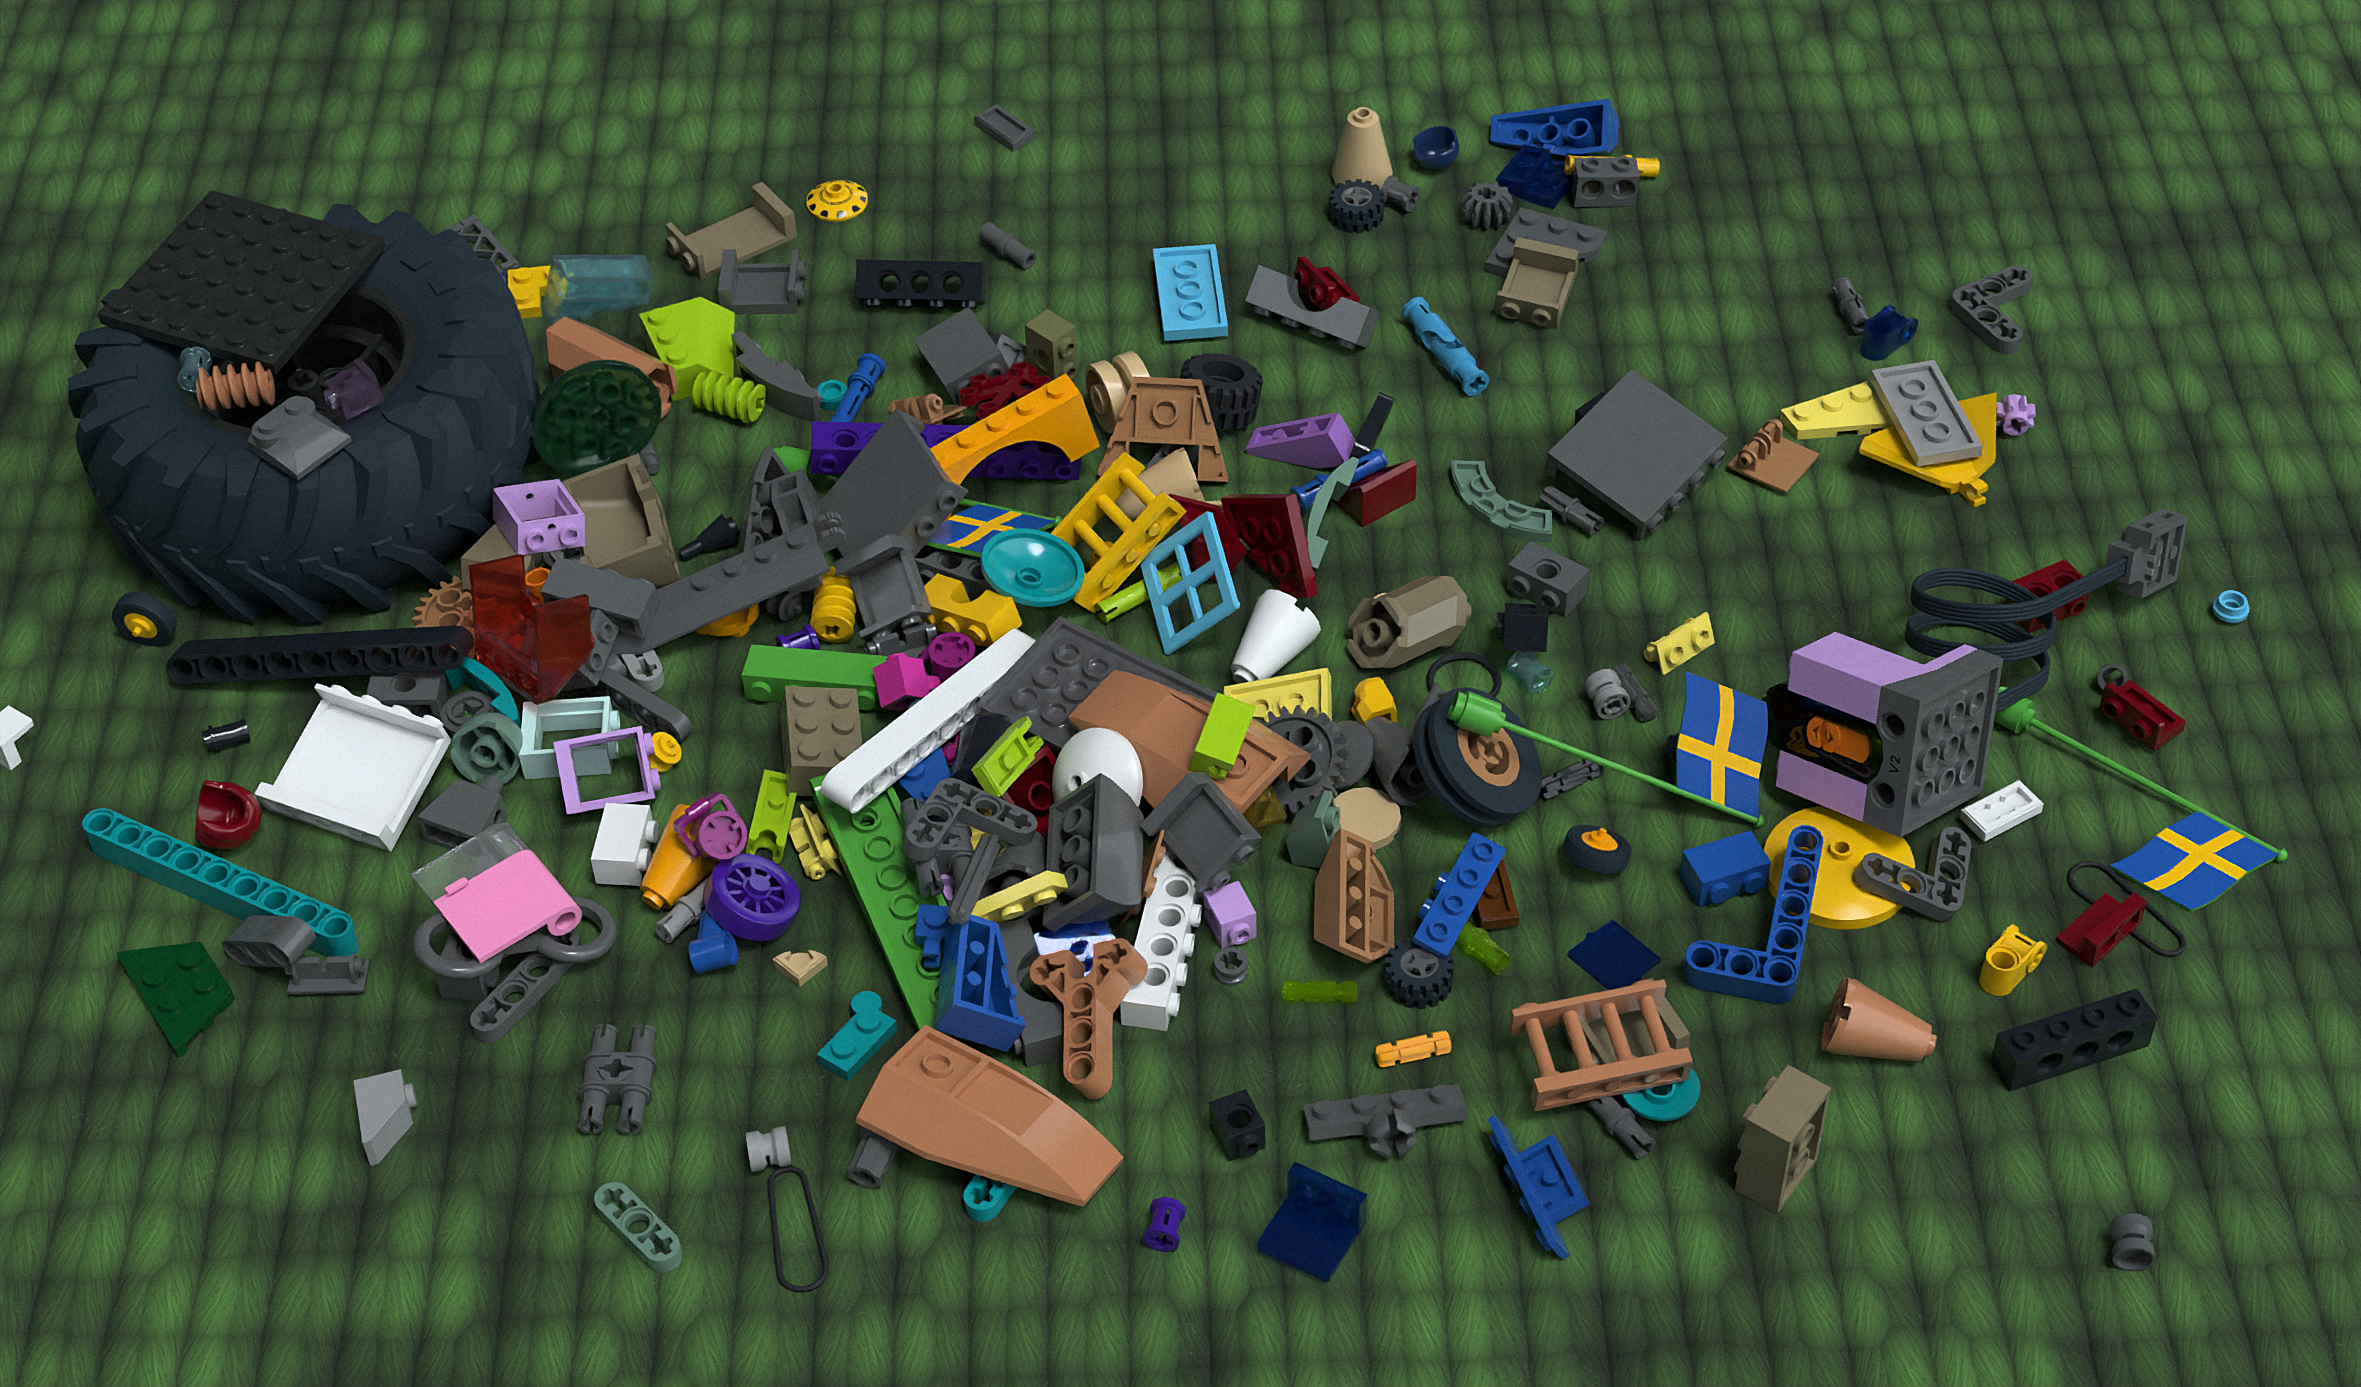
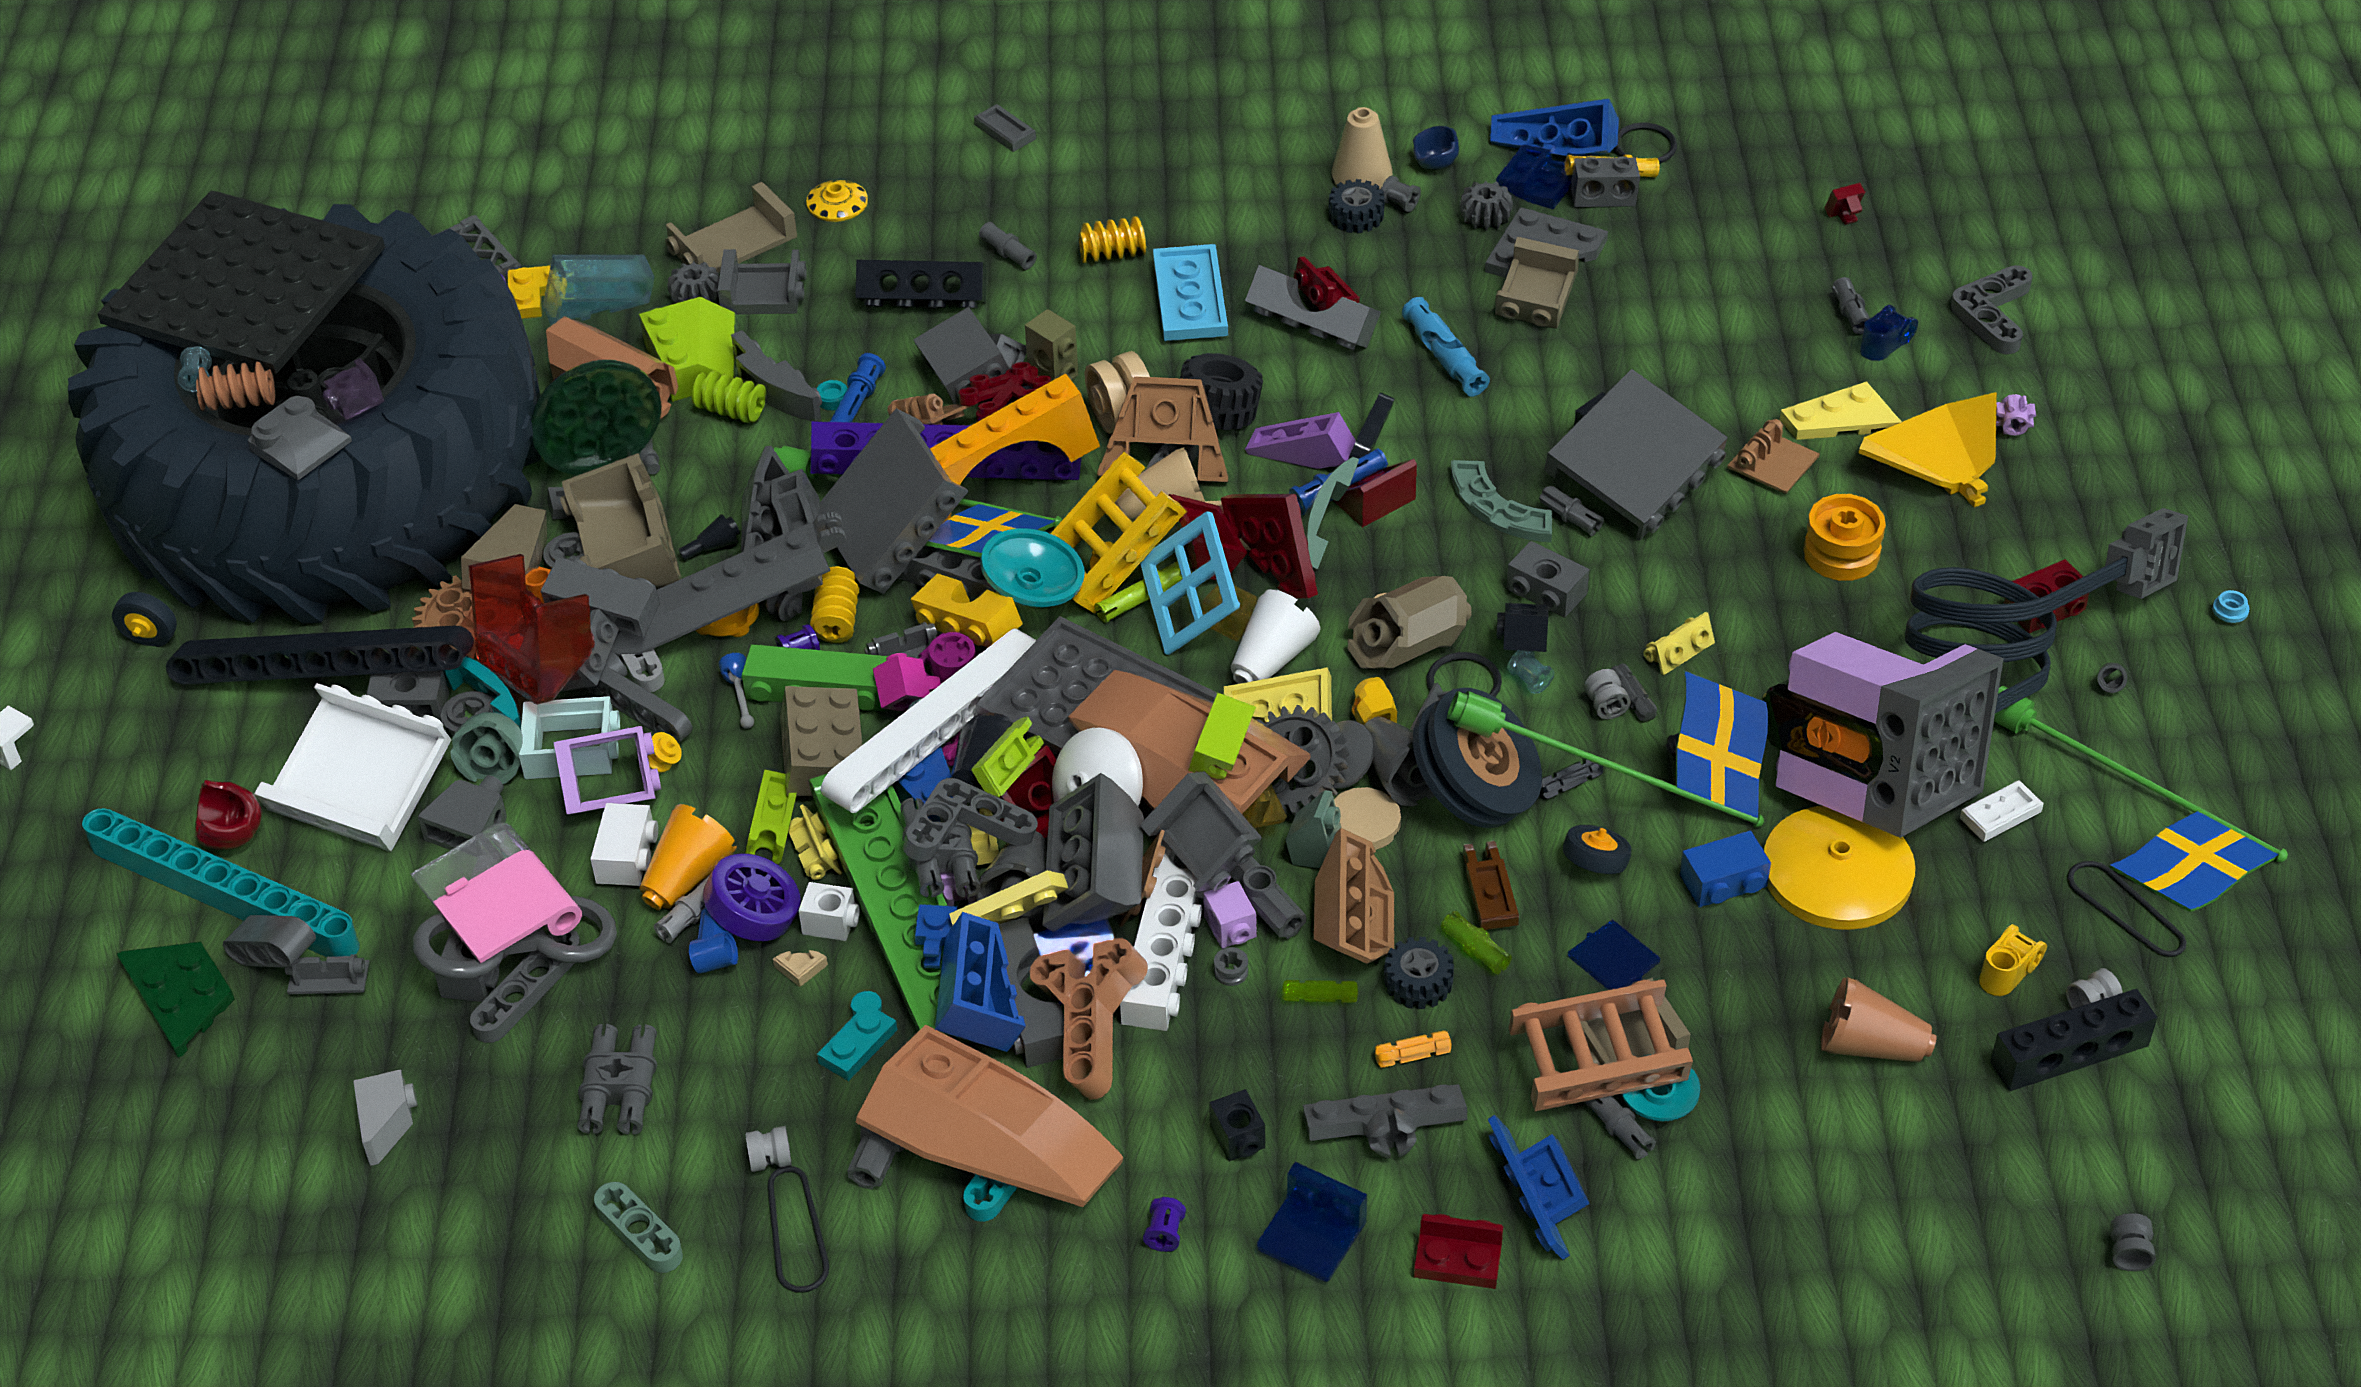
black pin [202,719,251,753] -> none
lavender window [492,479,585,556] -> none
magenta piece [673,792,747,860] -> none
dark grey panel [833,534,933,641] -> none
dark grey axle [947,834,1001,925] -> none
blue bracket [1413,832,1506,959] -> none
blue beam [1684,825,1823,1004] -> none
dark tan brick [1734,1065,1831,1214] -> none
dark grey beam [1854,827,1971,921] -> none
light grey plate [1870,360,1983,467] -> none
dark red panel [2056,892,2146,968] -> none
dark red bracket [2099,680,2186,751] -> none
none -> dark grey gear [667,261,719,304]
none -> hinge [719,653,754,729]
none -> white brick [799,882,860,941]
none -> yellow piece [1079,216,1146,263]
none -> clear yellow brick [1203,585,1257,641]
none -> dark grey piece [1229,857,1306,939]
none -> dark red bracket [1414,1214,1503,1289]
none -> black tyre [1614,122,1677,164]
none -> light orange wheel [1804,494,1886,581]
none -> dark red tile [1824,183,1865,225]
none -> light grey wheel [2066,968,2123,1009]

